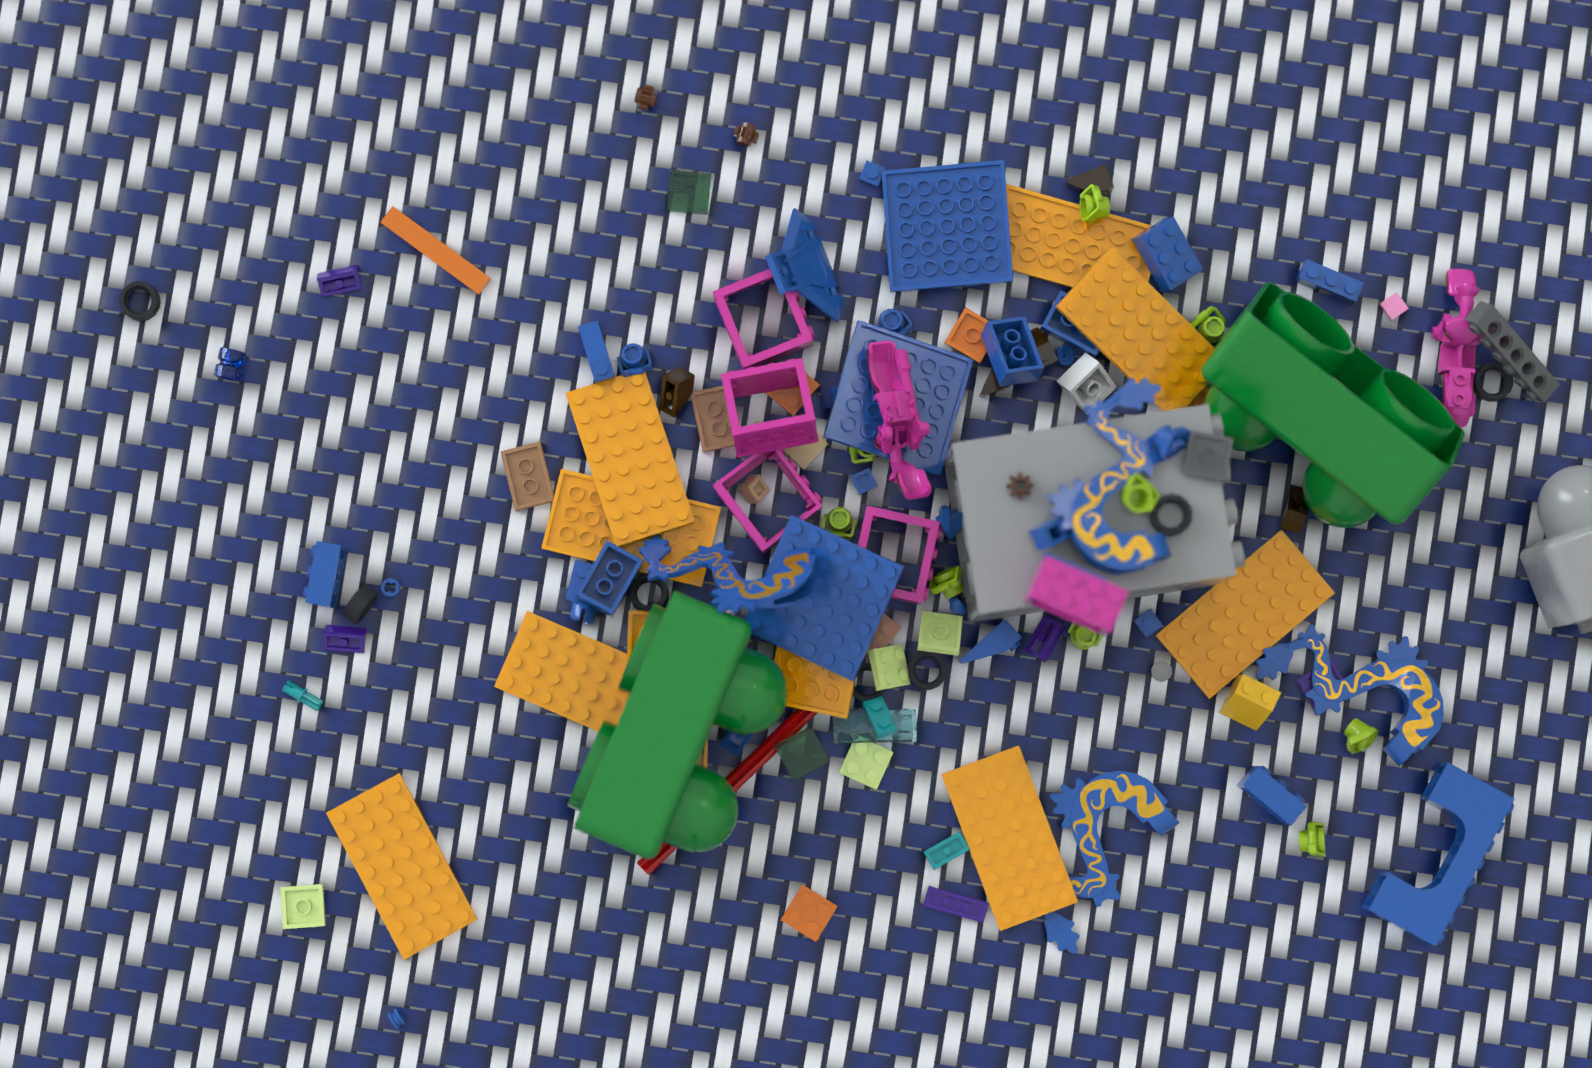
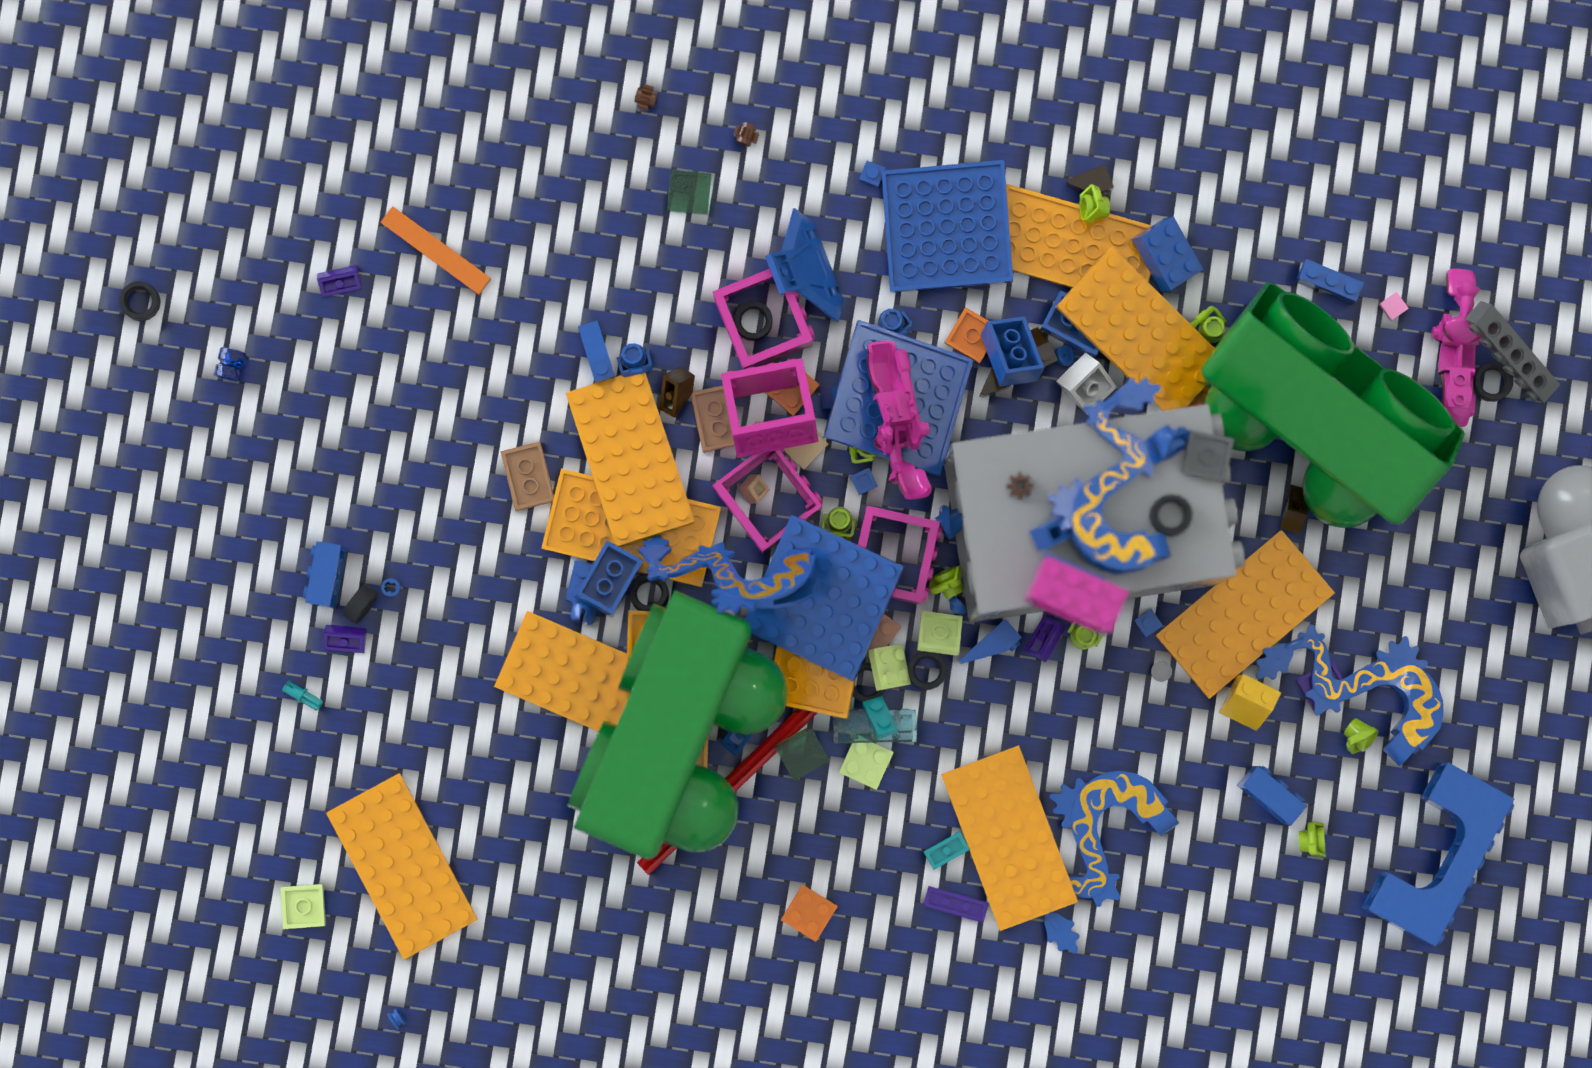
lime piece [1120,473,1160,513] -> none
none -> black tyre [734,301,773,341]

